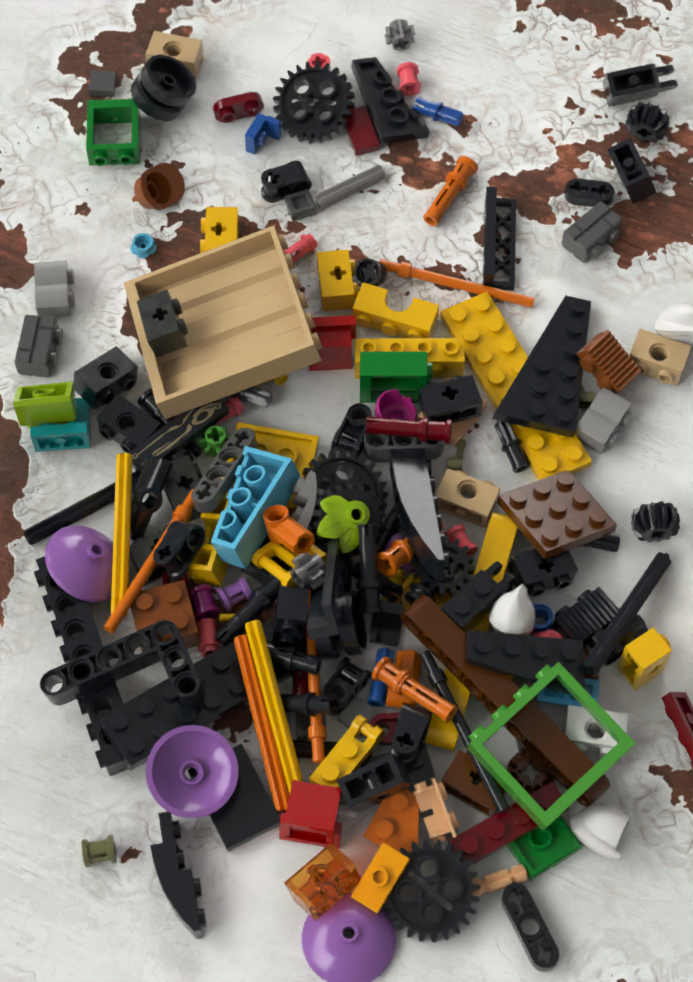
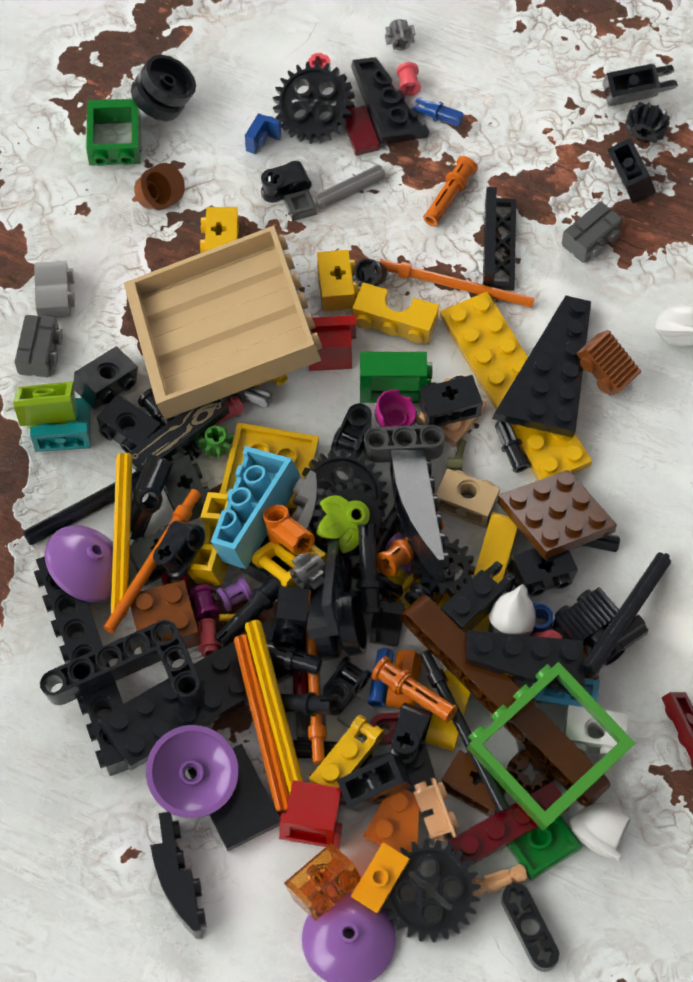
olive bush [82,835,117,868] -> none
dark grey tile [88,70,117,97] -> none
medium azure plate [130,233,156,258] -> none
pearl dark grey brick [137,290,188,358] -> none
tan brick [146,31,204,79] -> none
dark grey beam [191,428,258,513] -> none
dark red plate [213,92,264,123] -> none
coral pin [284,233,318,264] -> none
yellow brick [354,338,465,379] -> none
dark red pin [366,416,452,445] -> none
coral bush [444,524,478,556] -> none
black beam [564,178,614,207] -> none
light grey brick [575,387,633,453] -> none
olive hand [579,384,595,408] -> none
yellow brick [617,627,672,691] -> none
tan brick [629,329,692,386] -> none
black gear [631,501,680,543] -> none

